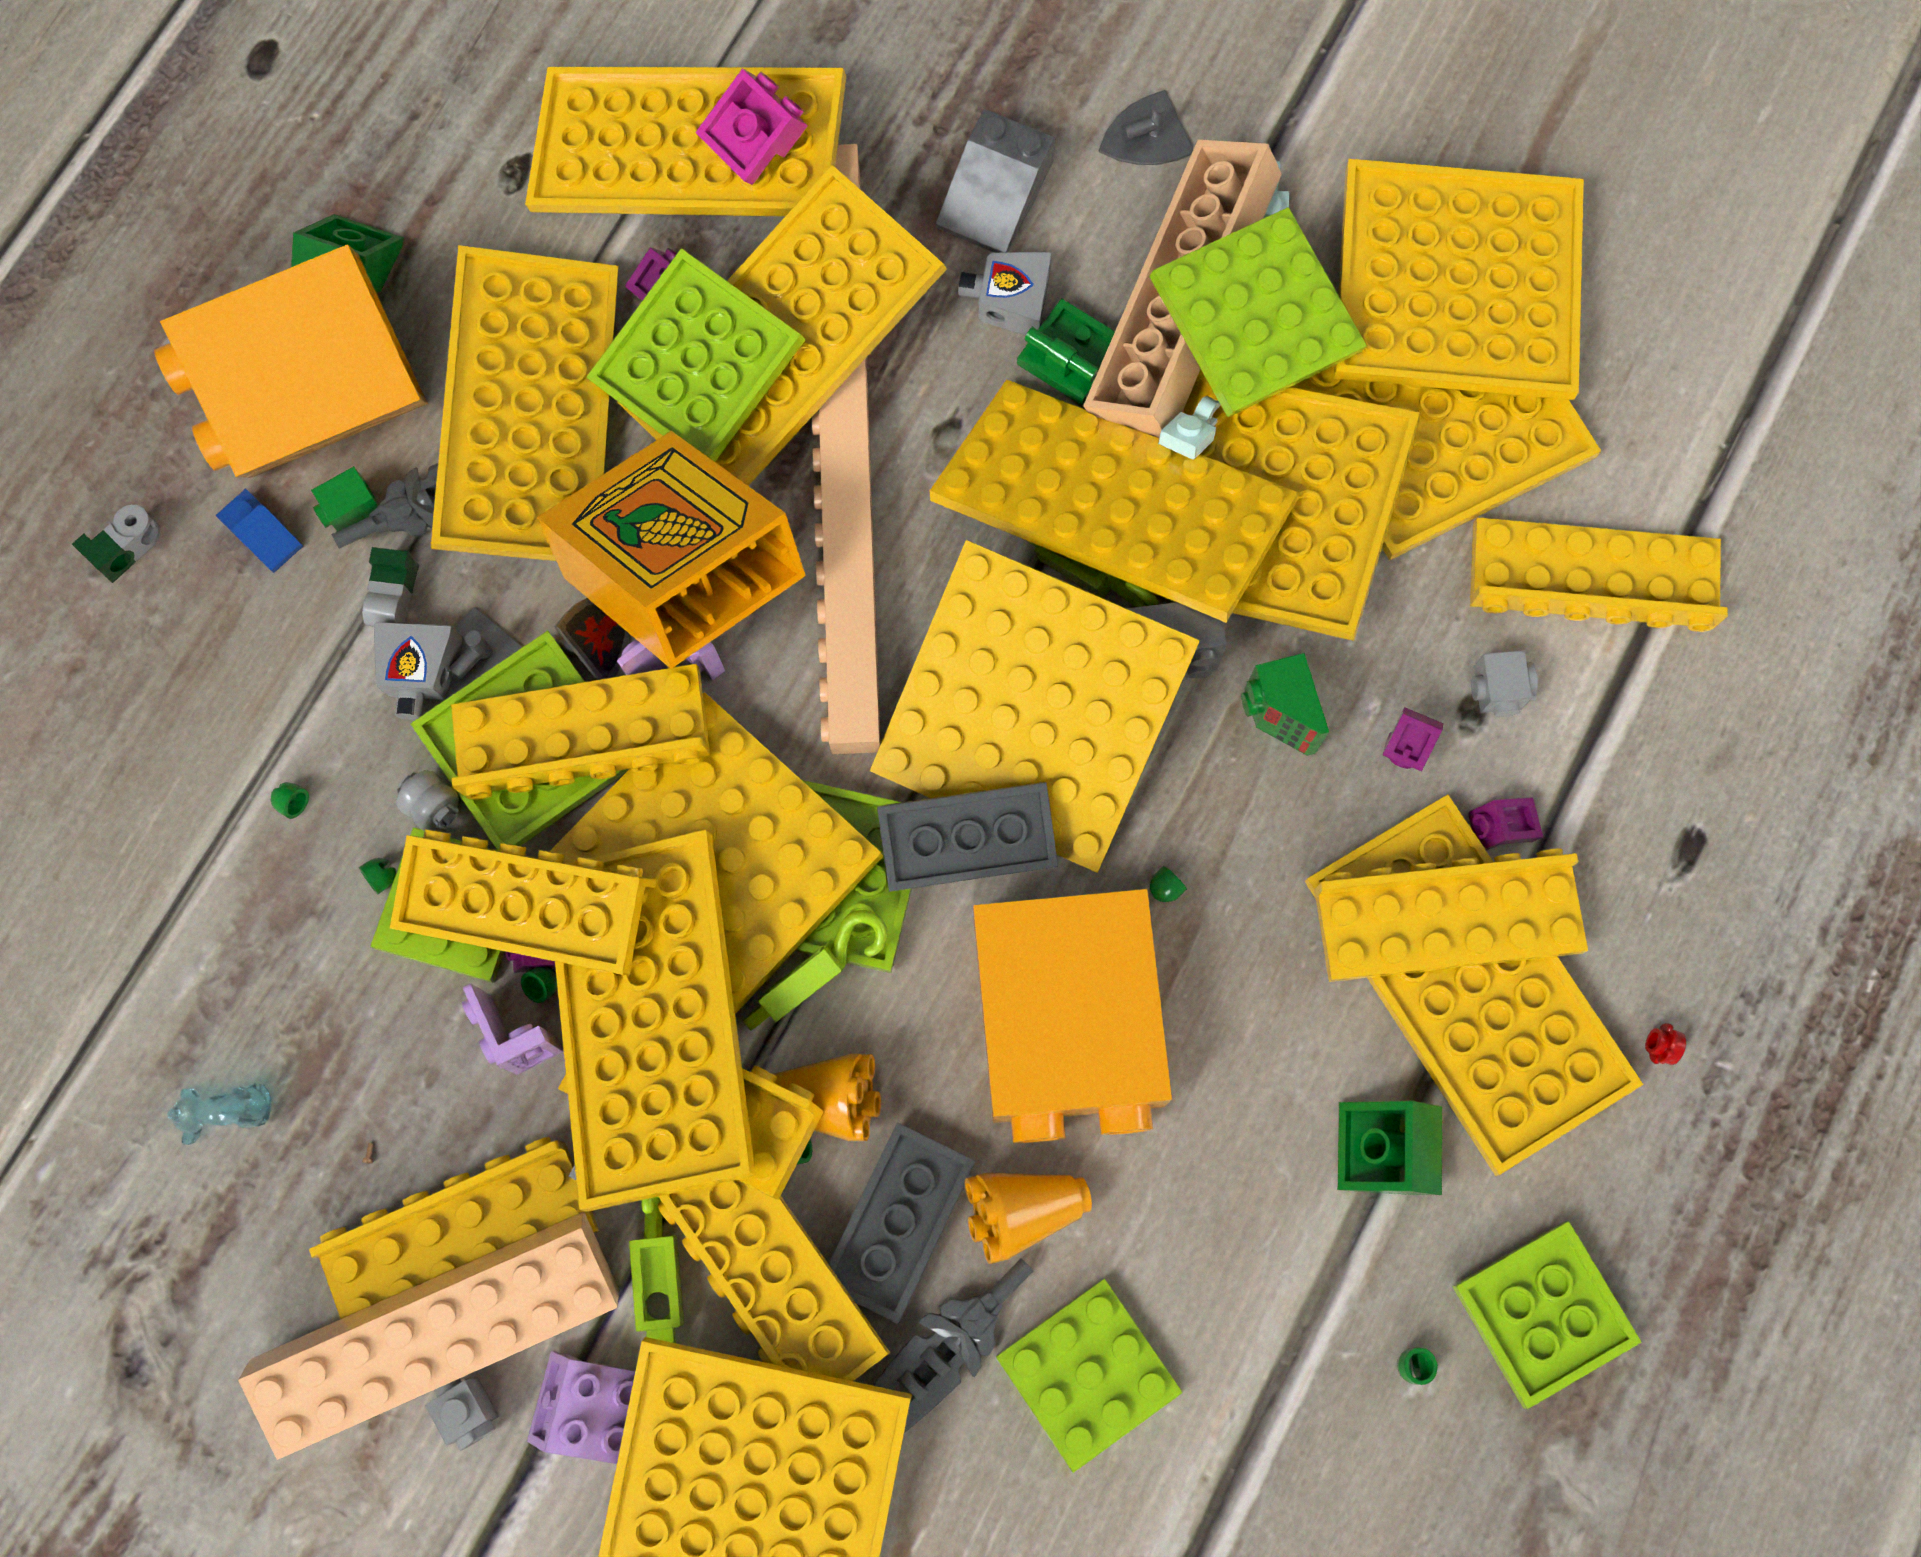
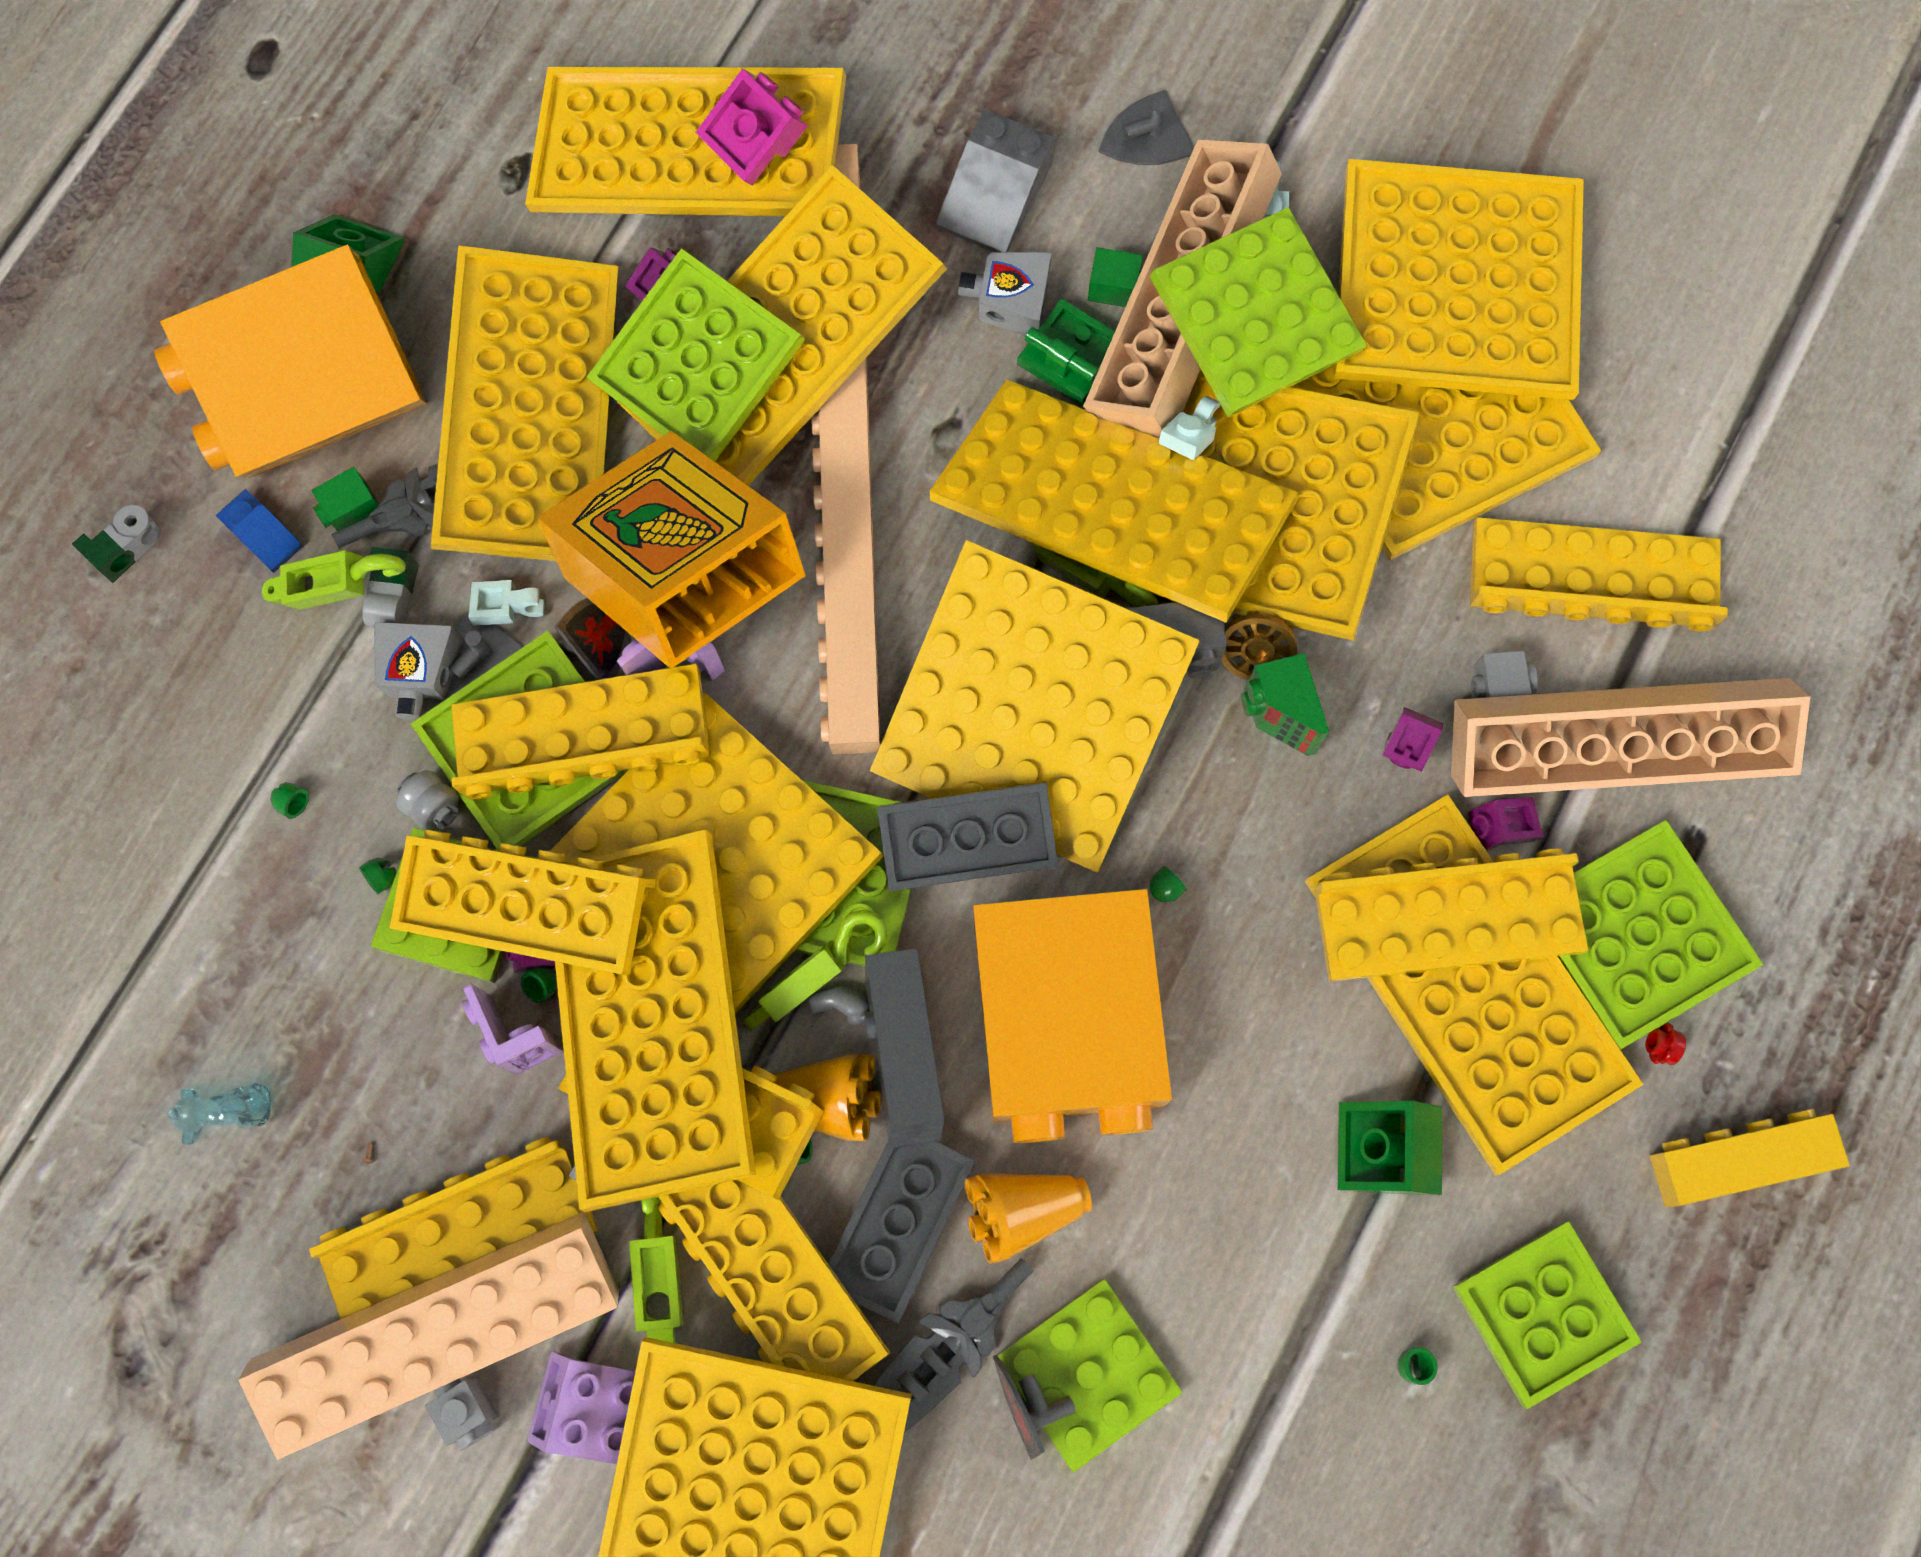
none -> lime piece [262,550,406,610]
none -> light aqua plate [468,580,545,626]
none -> light grey arm [808,985,869,1026]
none -> dark grey brick [864,948,944,1148]
none -> flat silver shield [993,1354,1076,1460]
none -> green brick [1088,247,1143,307]
none -> pearl gold wheel [1221,611,1297,680]
none -> light nougat brick [1451,678,1811,797]
none -> lime plate [1558,820,1764,1050]
none -> yellow brick [1649,1109,1850,1207]

